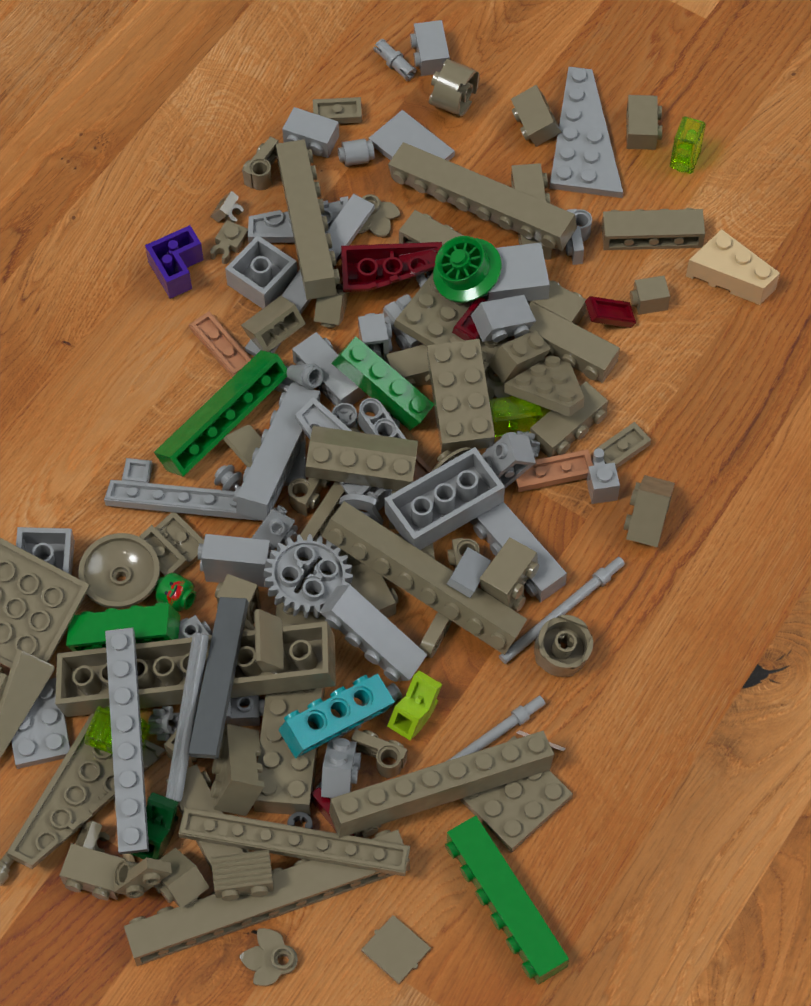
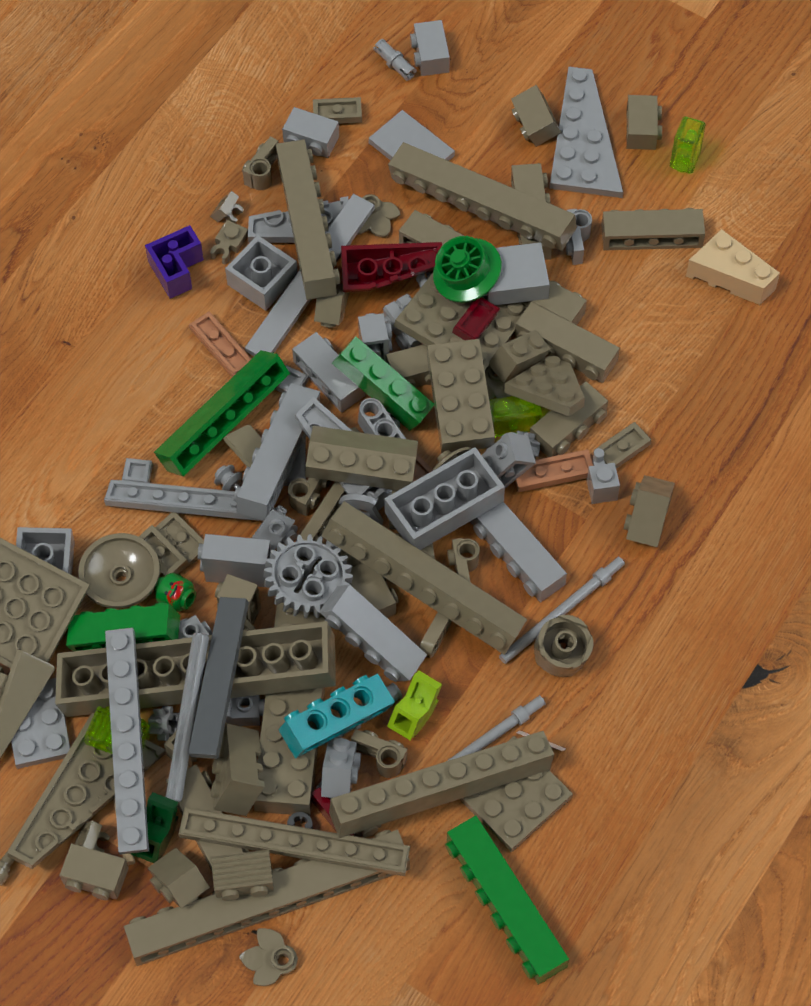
dark tan plate [113,857,172,898] -> none
dark tan brick [241,296,306,352] -> none
dark tan slope [254,609,284,672] -> none
light grey cone [287,364,323,389] -> none
light grey wheel [332,403,358,429] -> none
light grey brick [338,139,375,166] -> none
dark tan piece [361,915,431,984] -> none
dark tan brick [429,59,480,116] -> none
light grey tile [447,547,491,598] -> none
light grey brick [471,295,536,342] -> none
dark tan brick [480,537,539,612] -> none
dark red tile [585,296,636,328] -> none
dark tan brick [630,276,670,315] -> none

